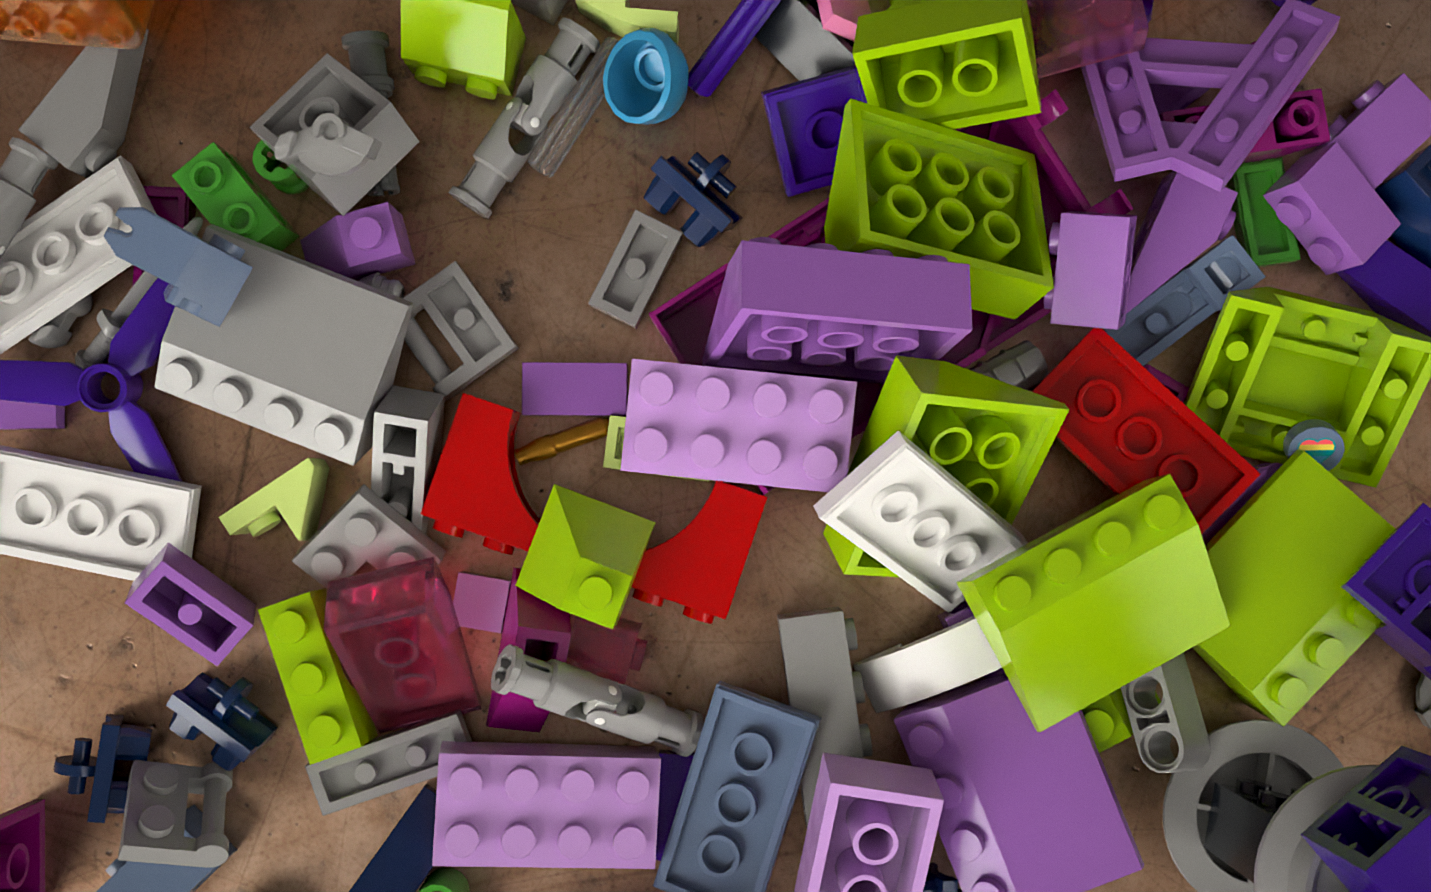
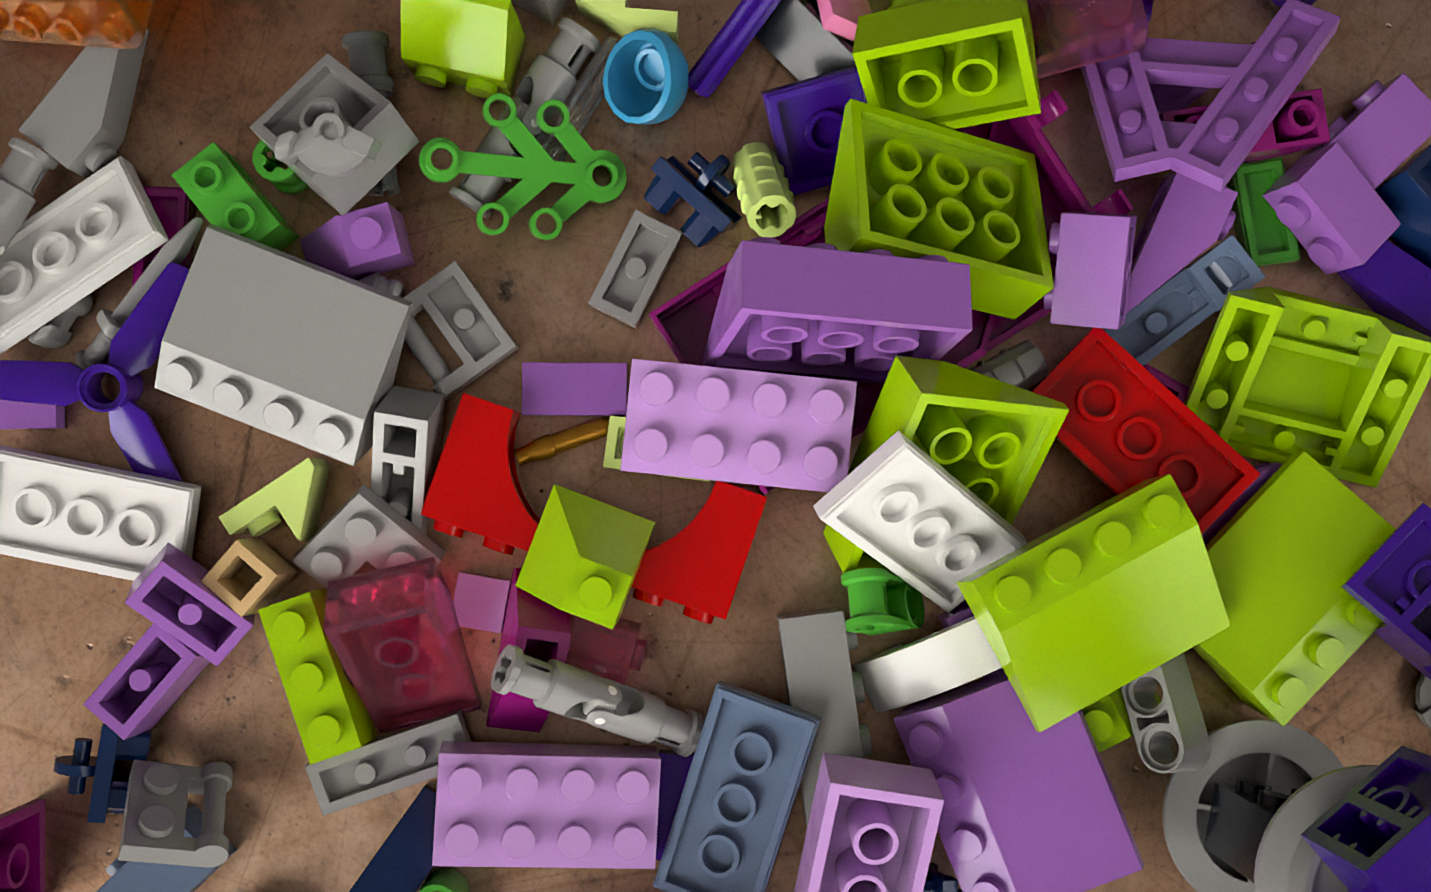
sand blue piece [104,207,253,327] -> none
dark blue hips [166,672,278,771] -> none
sand blue tile [1283,419,1344,471] -> none
none -> medium lavender brick [83,623,210,740]
none -> tan brick [201,538,298,617]
none -> bright green plant [419,93,627,240]
none -> yellowish green axle [731,142,796,238]
none -> bright green piece [841,568,925,636]

